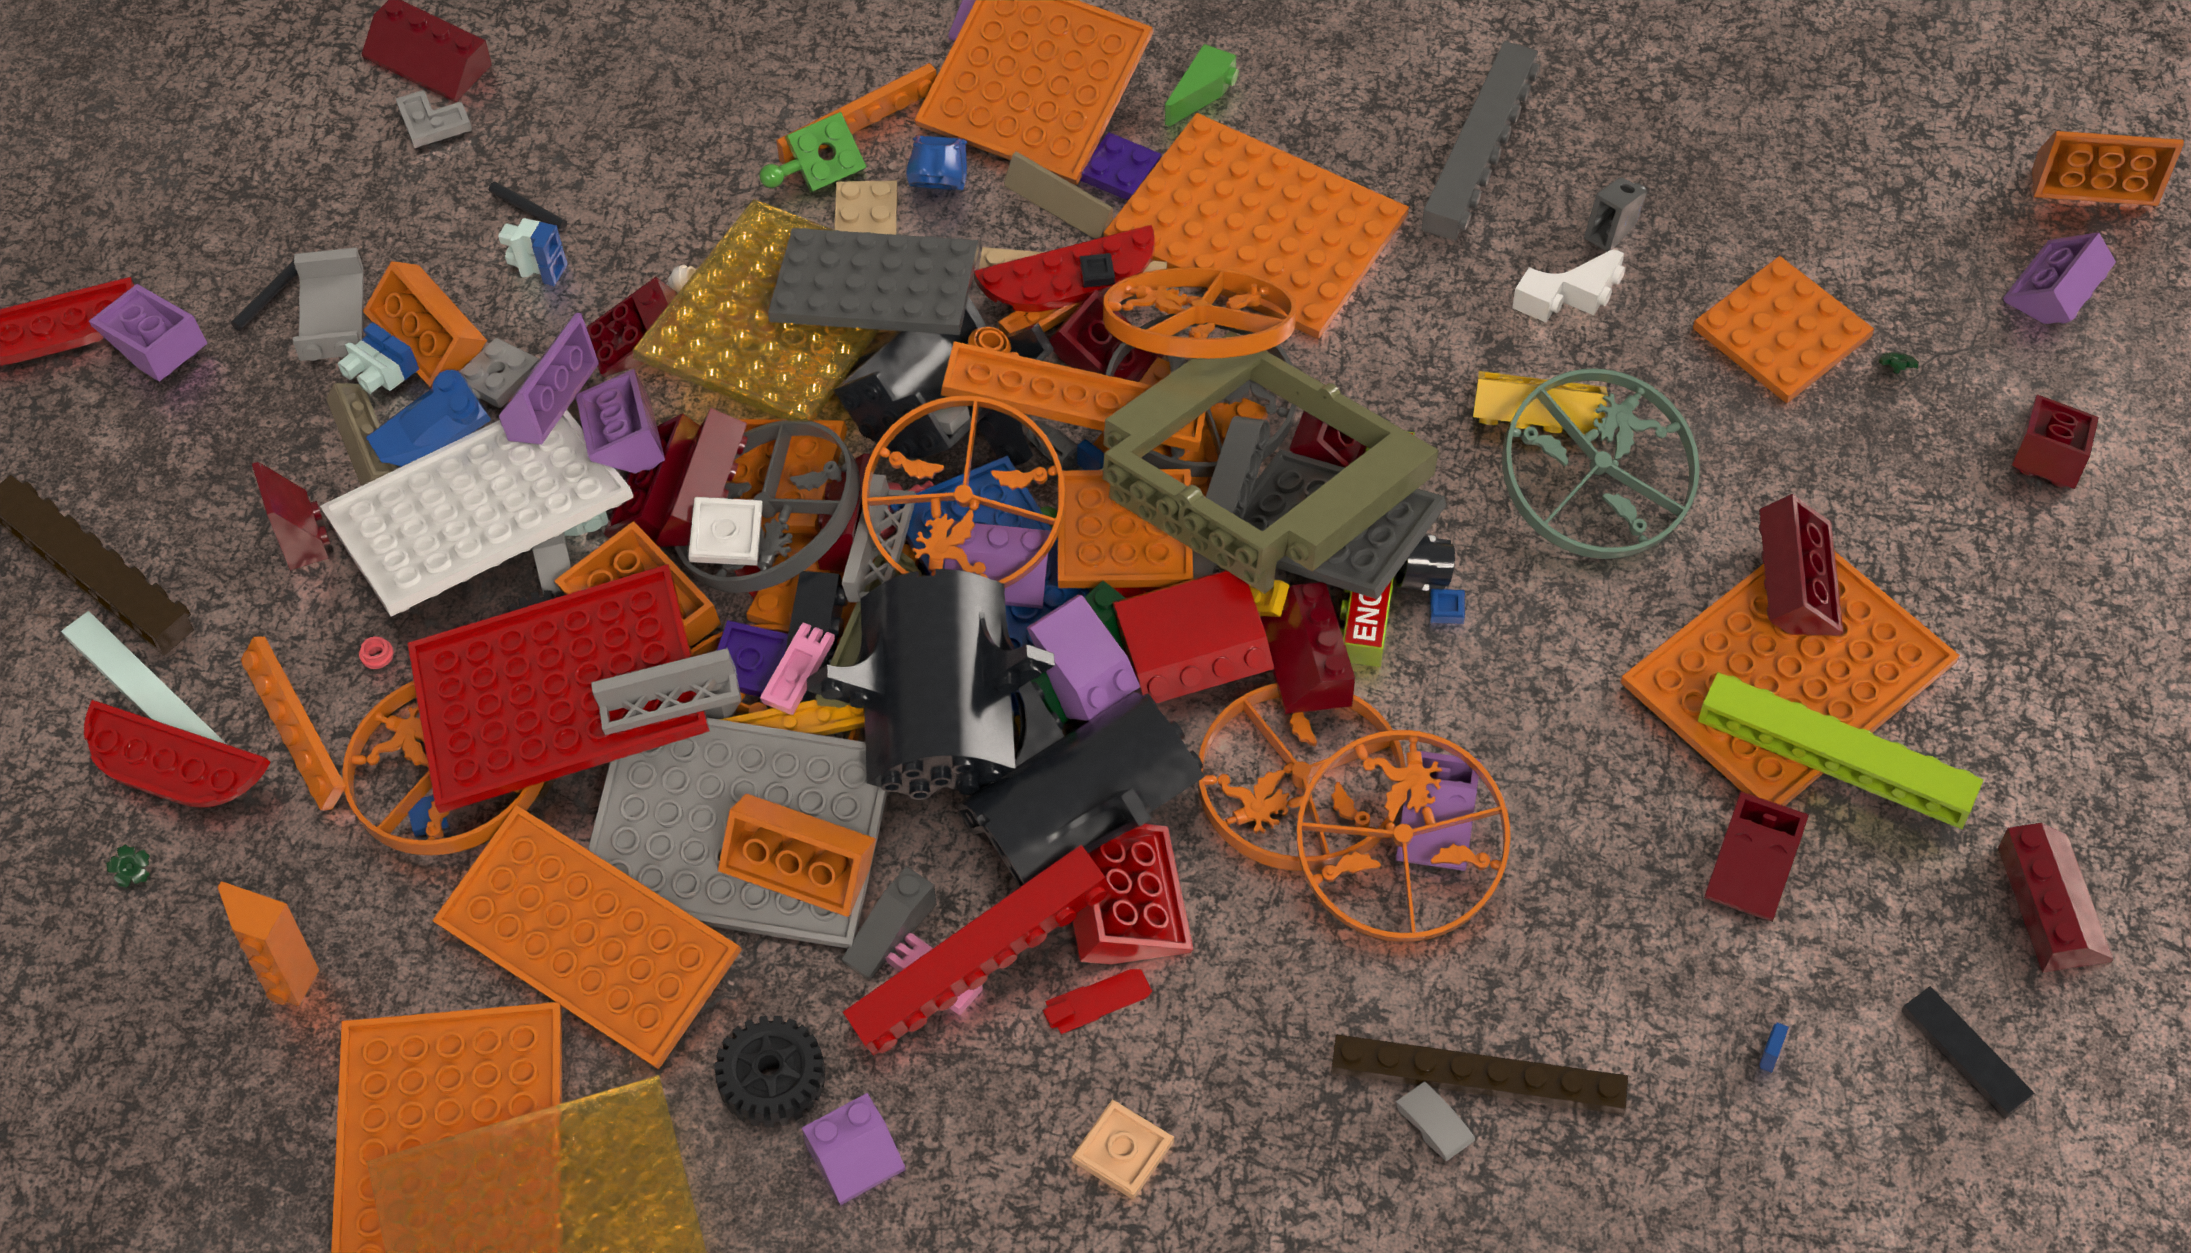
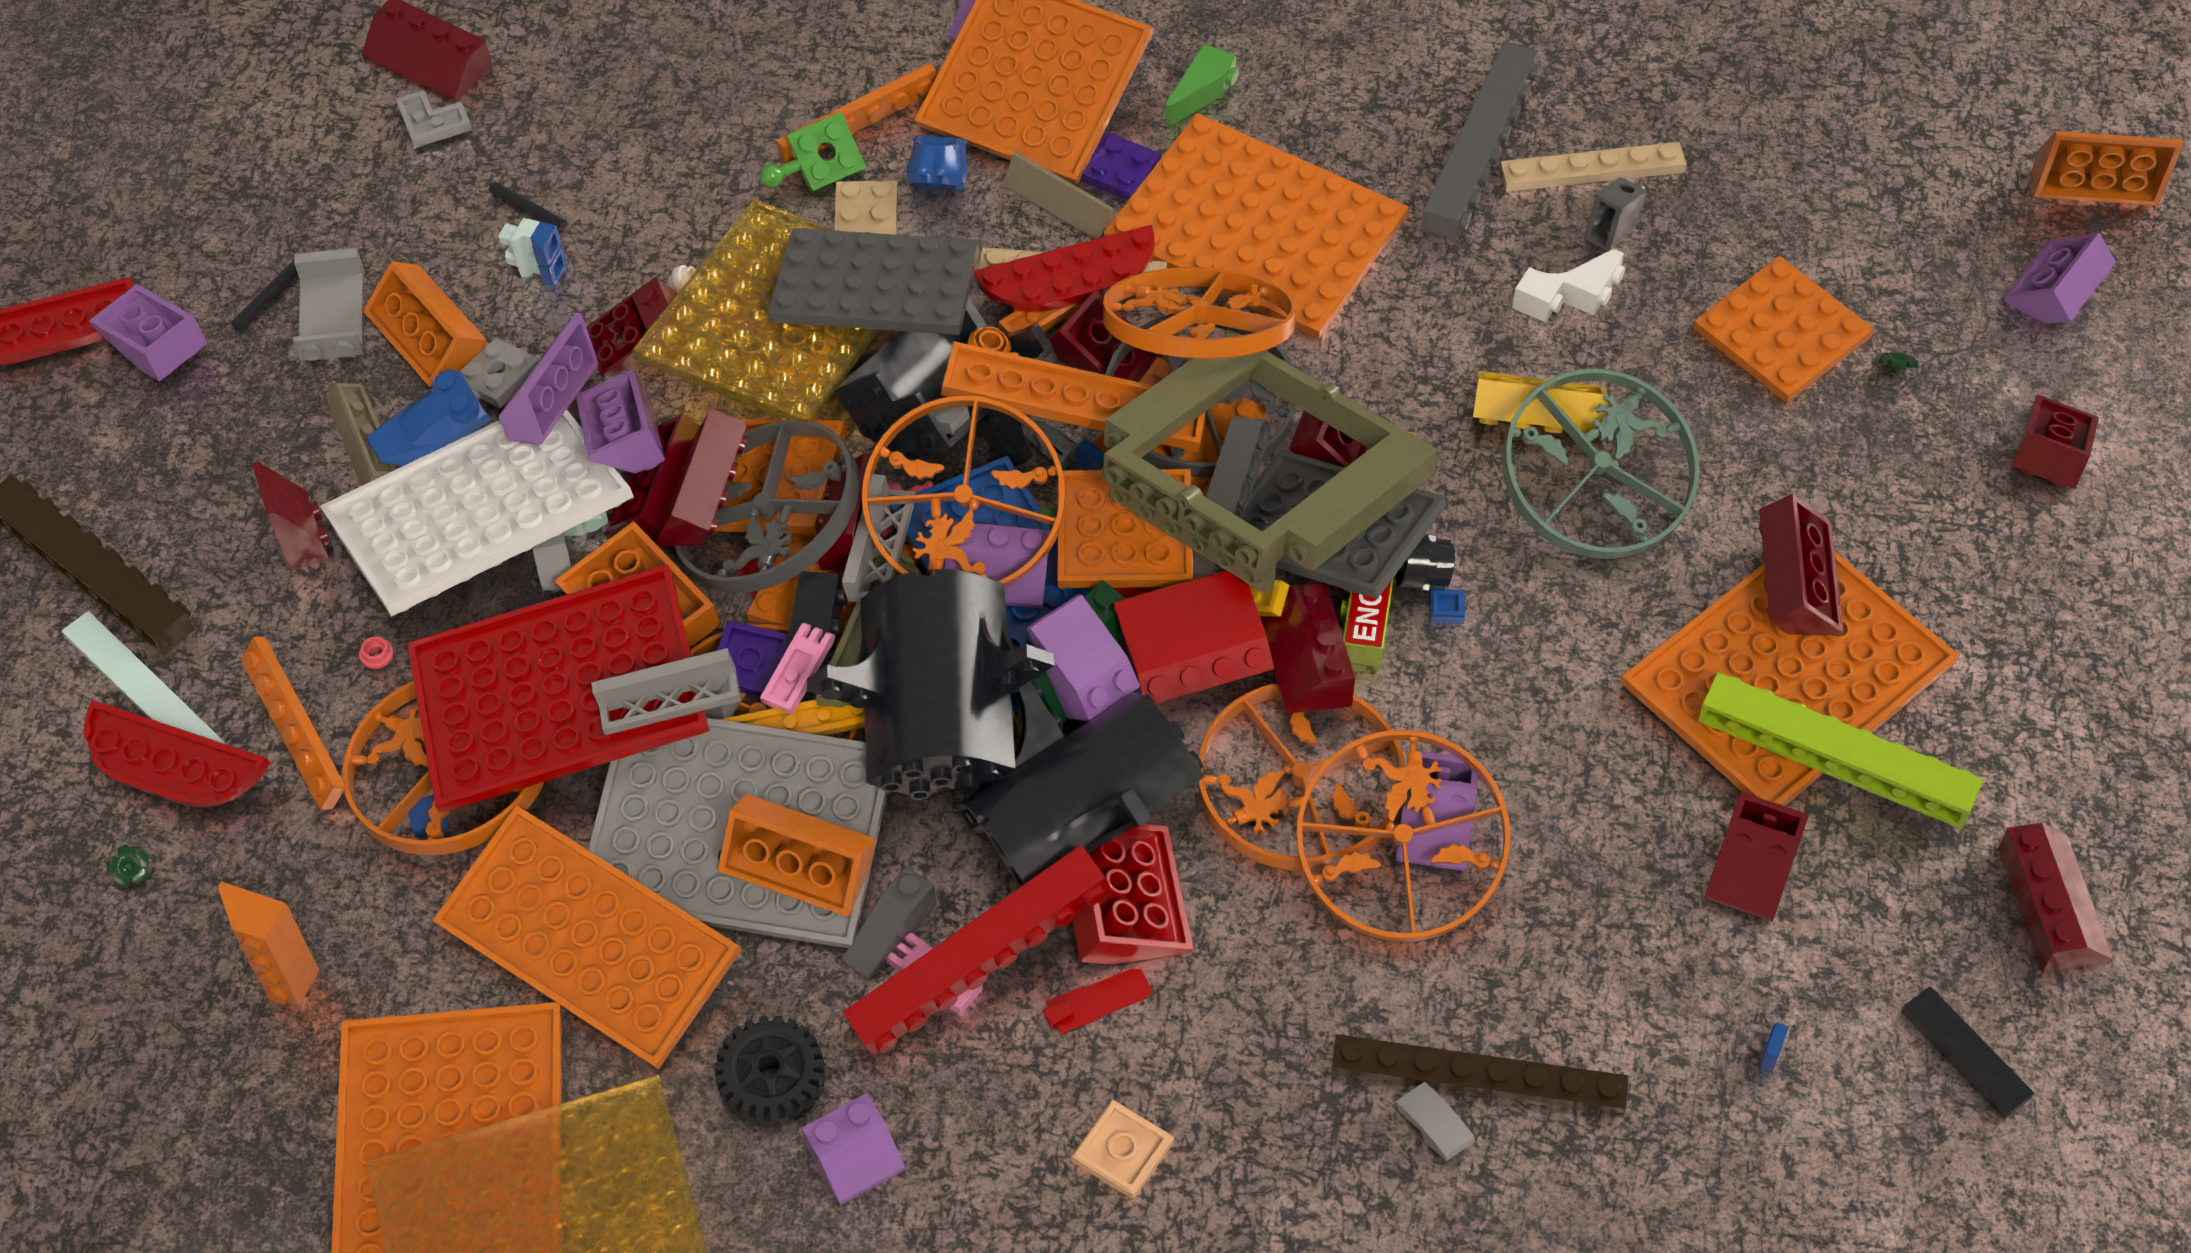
light aqua hips [337,322,419,394] -> none
white tile [688,497,763,566] -> none
black tile [1080,253,1115,288] -> none
none -> tan plate [1500,142,1687,192]

